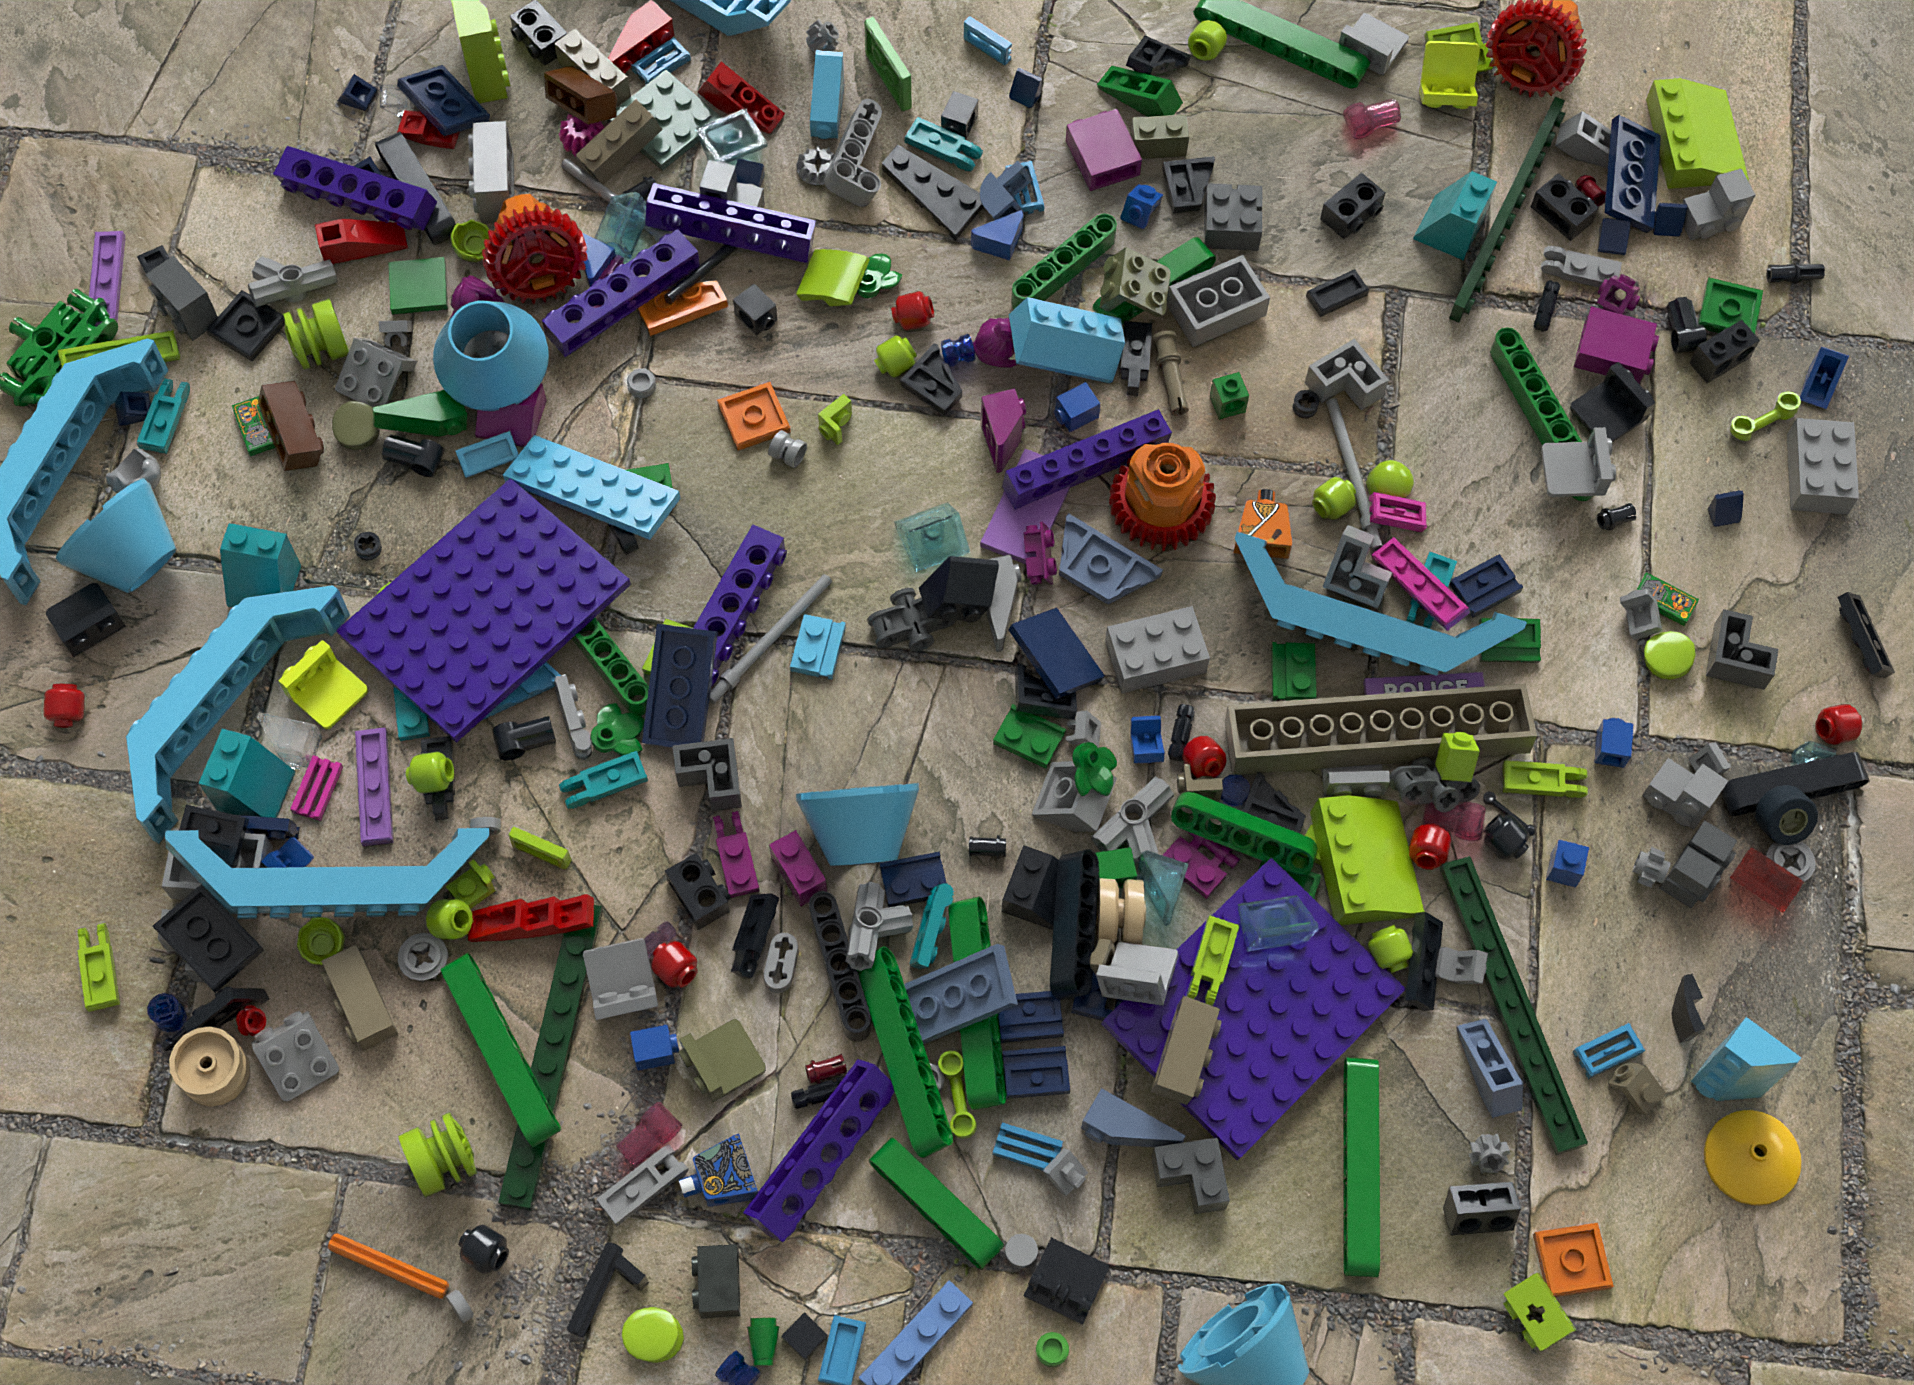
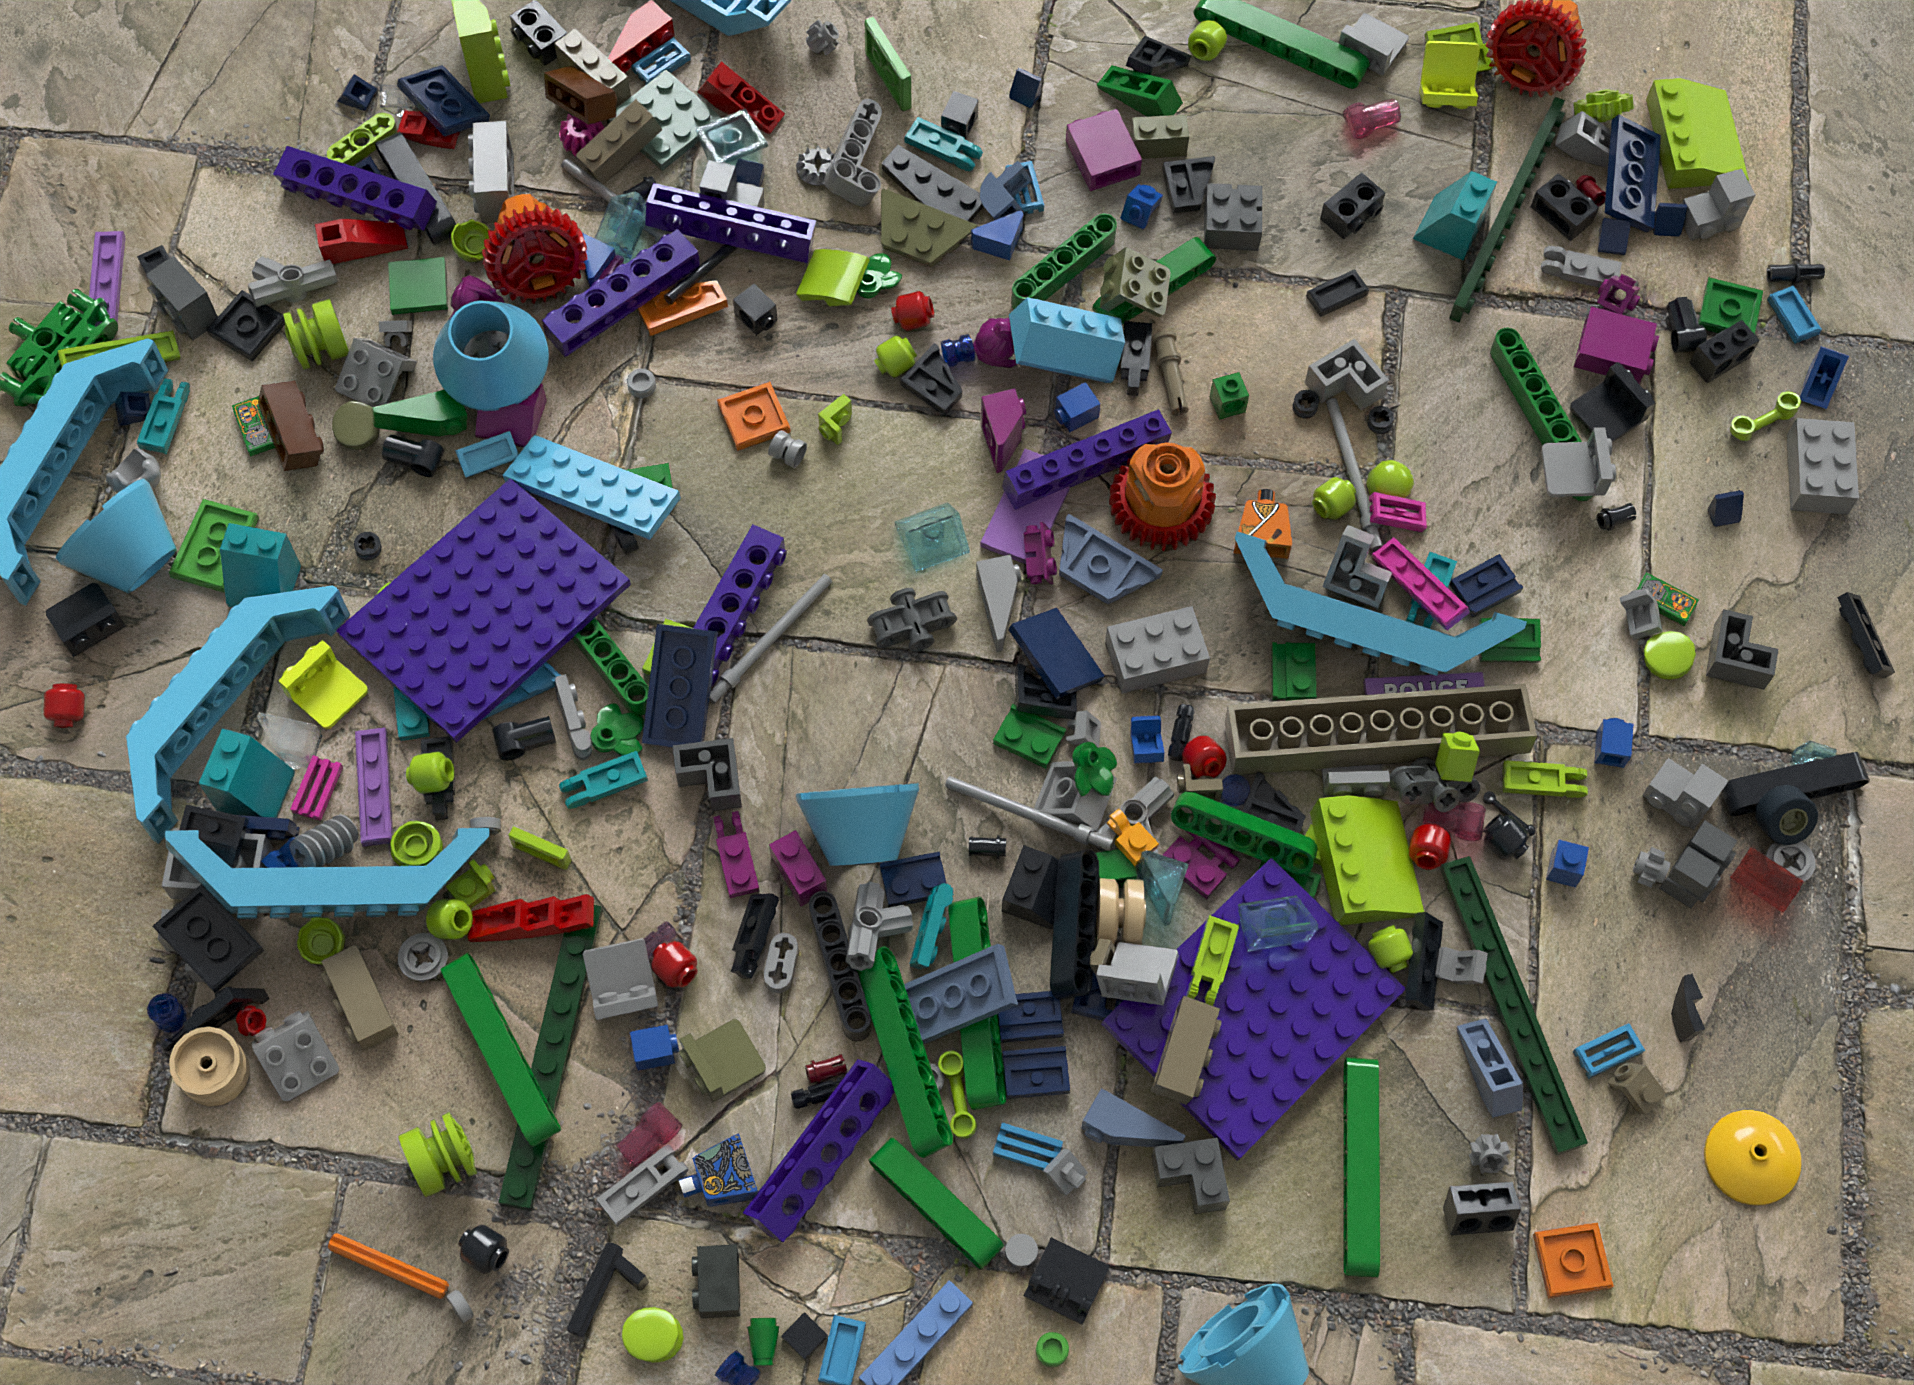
lime hinge [77,923,120,1012] -> none
black brick [665,852,731,930] -> none
medium azure plate [790,614,846,680] -> none
medium azure slope [810,50,845,139] -> none
black slope [919,556,999,623] -> none
dark azure tile [964,16,1012,66] -> none
light grey brick [1166,255,1270,347] -> none
lime brick [1503,1272,1577,1351] -> none
black axle [1533,280,1561,332] -> none
light grey tile [1688,742,1731,775] -> none
medium azure slope [1691,1017,1801,1101] -> none
red head [1815,704,1863,745] -> none
none -> bright green tile [169,499,259,593]
none -> light grey piece [290,814,358,867]
none -> lime beam [327,113,397,166]
none -> lime piece [390,821,443,866]
none -> olive wing [881,188,978,267]
none -> light grey bar [945,776,1115,851]
none -> light orange plate [1107,809,1159,866]
none -> black bush [1367,406,1394,434]
none -> lime gear [1573,89,1634,122]
none -> dark azure tile [1767,286,1822,344]

